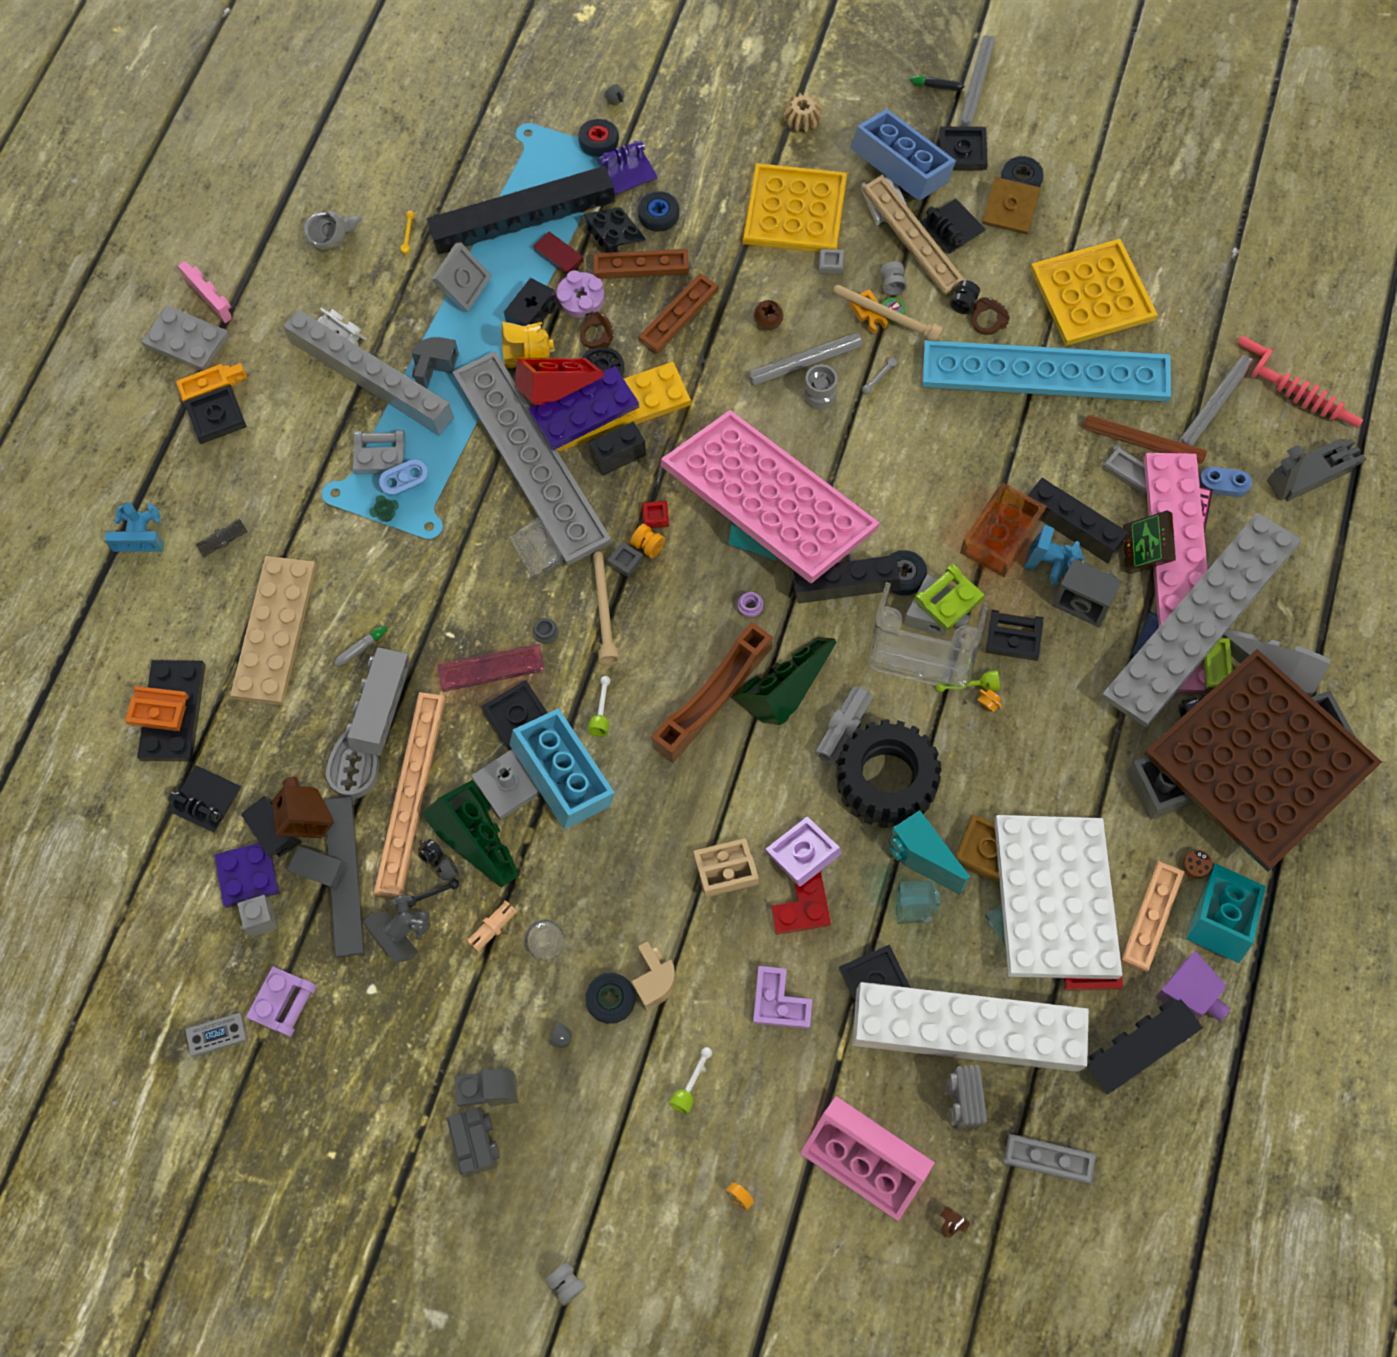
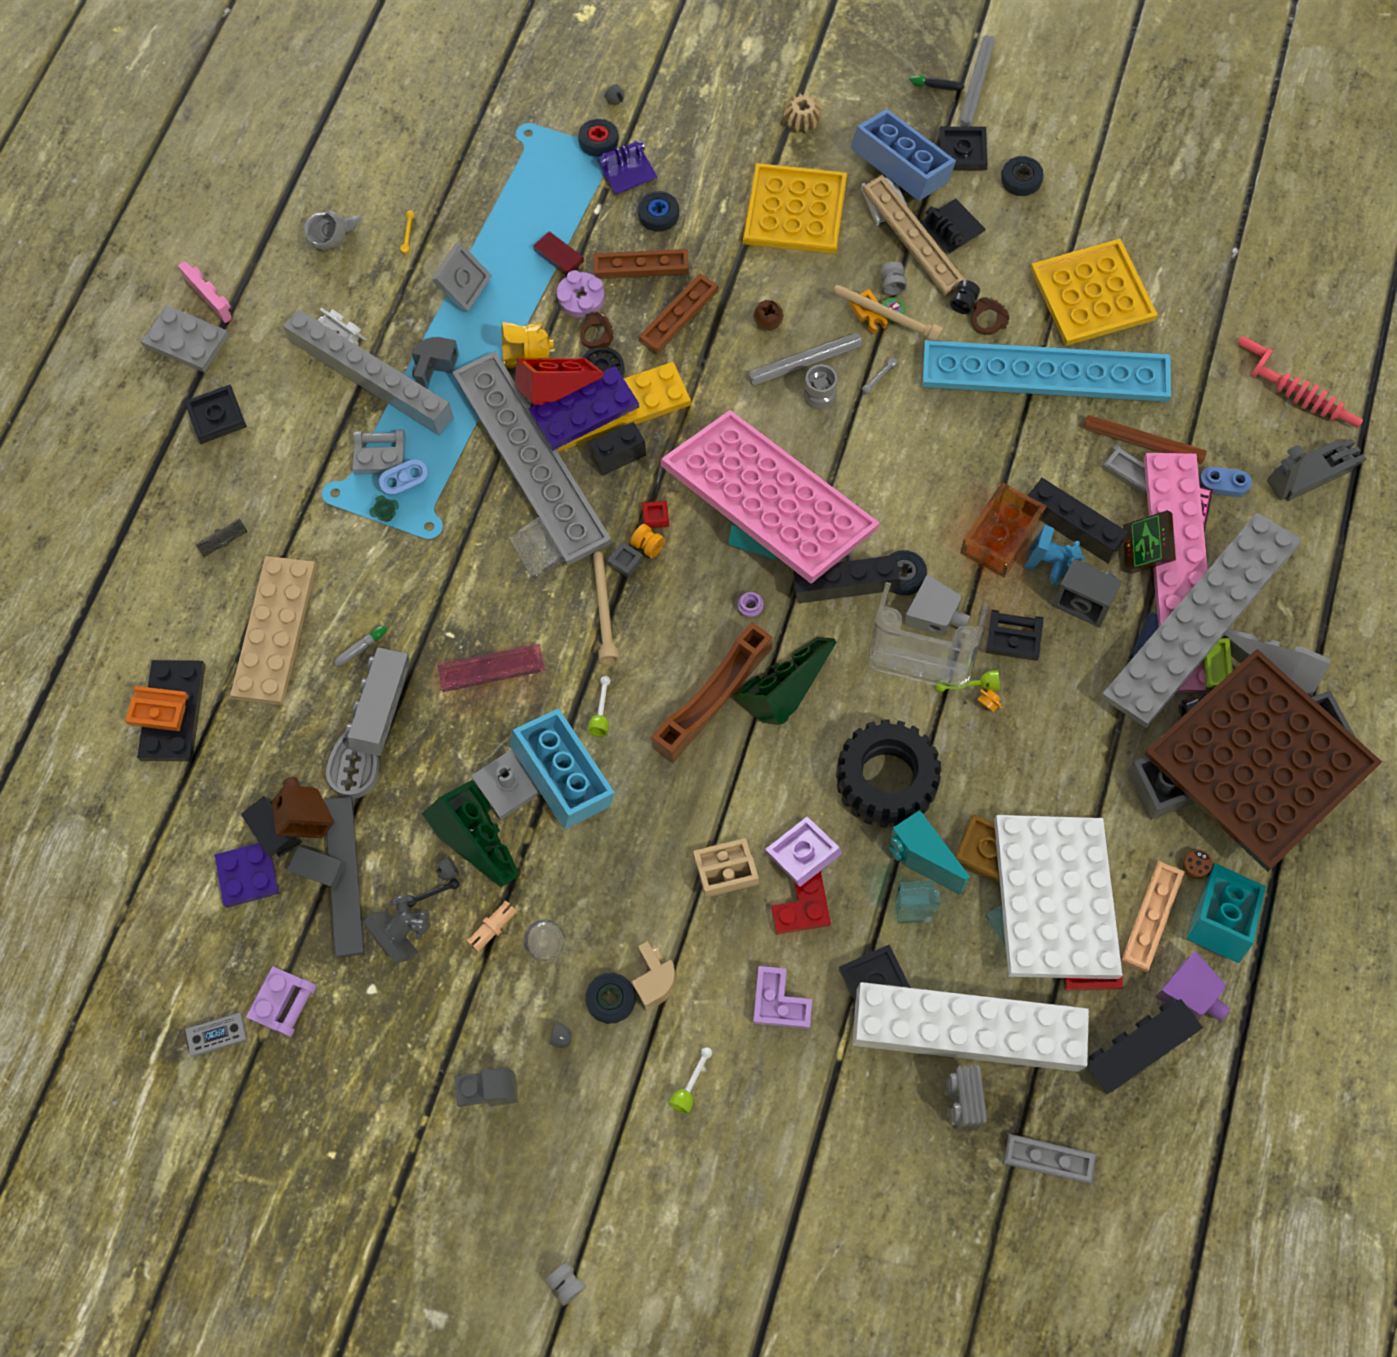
dark azure piece [105,502,164,552] -> none
black hinge [168,765,241,833] -> none
light orange hinge [176,363,247,404] -> none
light grey brick [237,895,278,937] -> none
light nougat tile [374,692,446,898] -> none
black plate [418,839,443,867] -> none
black brick [426,166,615,254] -> none
dark grey brick [447,1107,500,1177] -> none
black tile [481,680,547,751] -> none
black brick [504,277,557,327] -> none
dark grey plate [533,618,559,644] -> none
black hinge [583,207,646,253] -> none
light orange tile [725,1182,754,1211] -> none
bright pink slope [800,1096,935,1221] -> none
light grey piece [816,687,873,765] -> none
light grey tile [819,249,844,274] -> none
lime plate [914,564,985,632] -> none
reddish brown tile [940,1207,970,1238] -> none
pearl gold plate [982,177,1041,235] -> none
light grey axle [1180,355,1253,446] -> none

